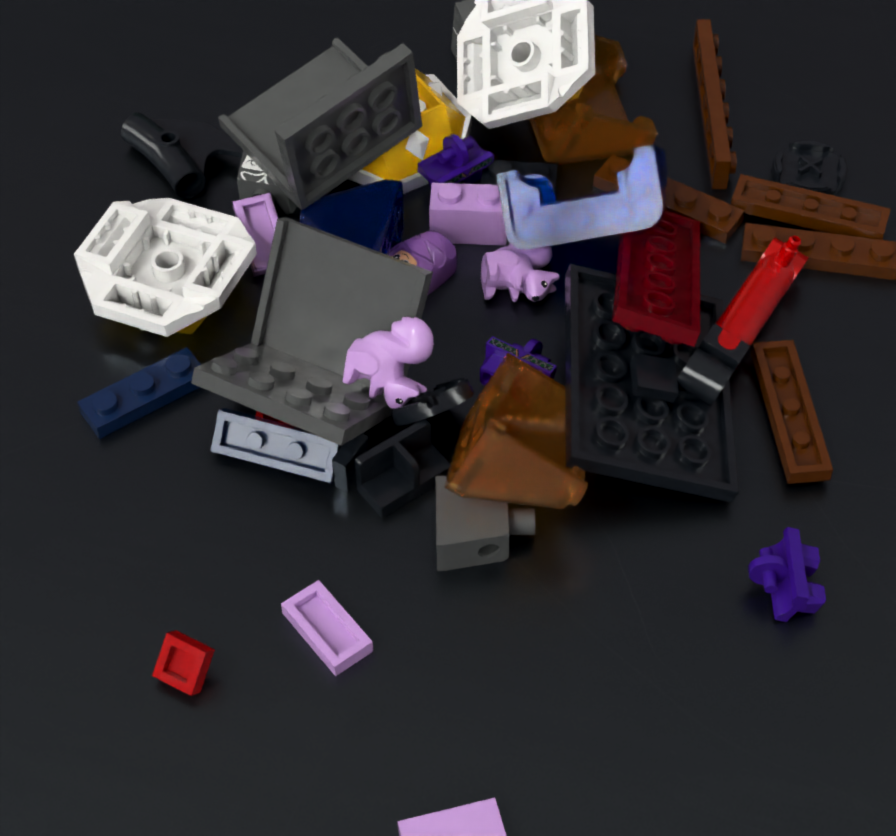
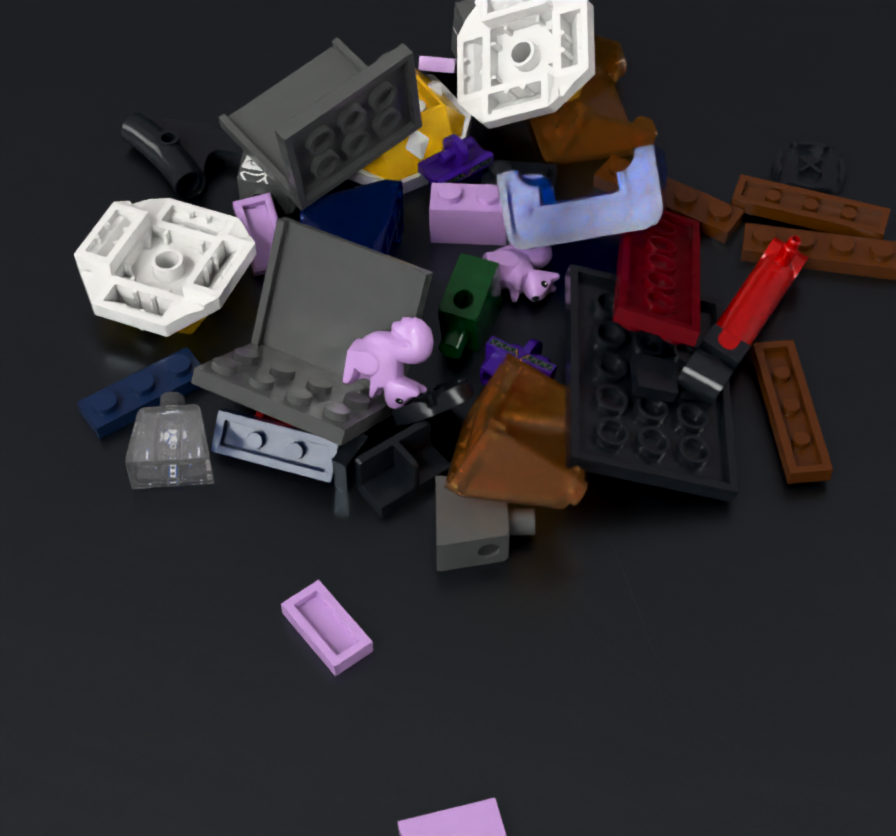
red plate [152,630,215,696] -> none
medium lavender piece [385,230,457,295] -> none
reddish brown plate [693,19,737,189] -> none
dark purple hips [748,527,826,622] -> none
none -> clear torso [125,392,214,489]
none -> lavender tile [418,55,457,73]
none -> dark green torso [438,253,502,358]

